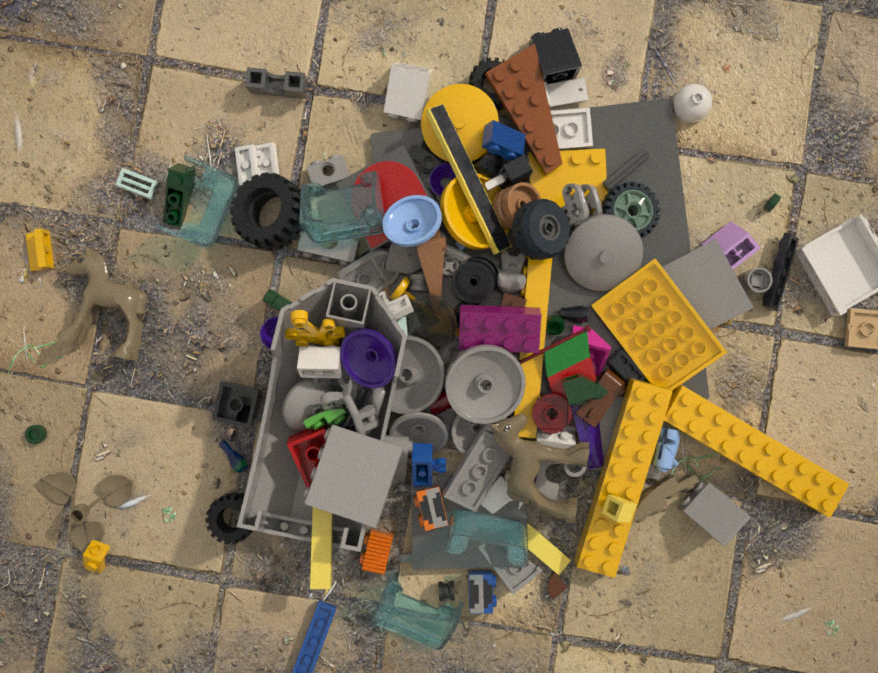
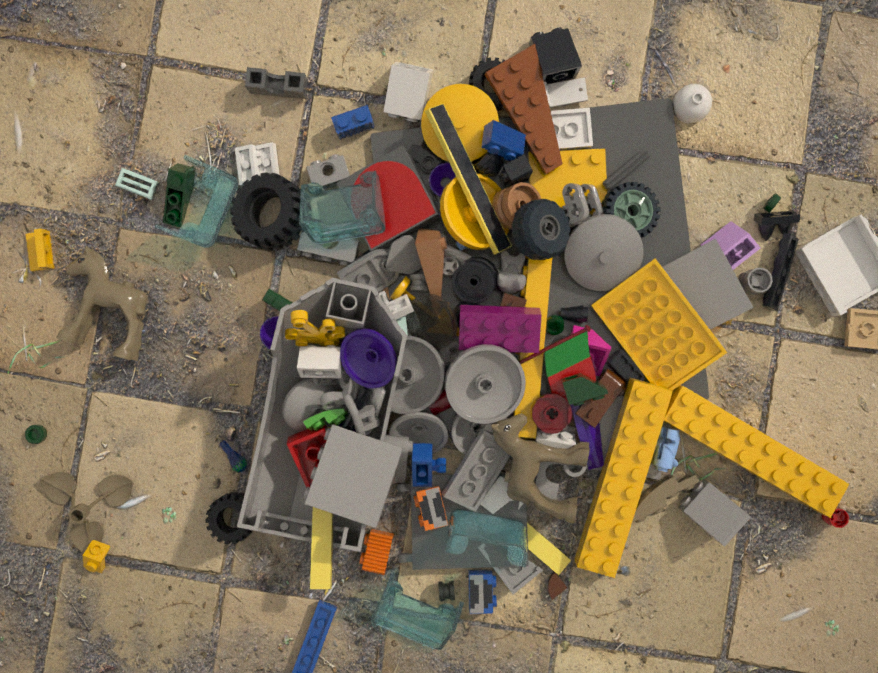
black slope [212,381,263,428] -> none
light blue dish [383,195,442,247] -> none
white tile [485,175,505,191] -> none
light yellow brick [601,495,637,523] -> none
none -> blue brick [331,105,375,140]
none -> black tile [754,210,800,241]
none -> red wheel [821,507,849,528]

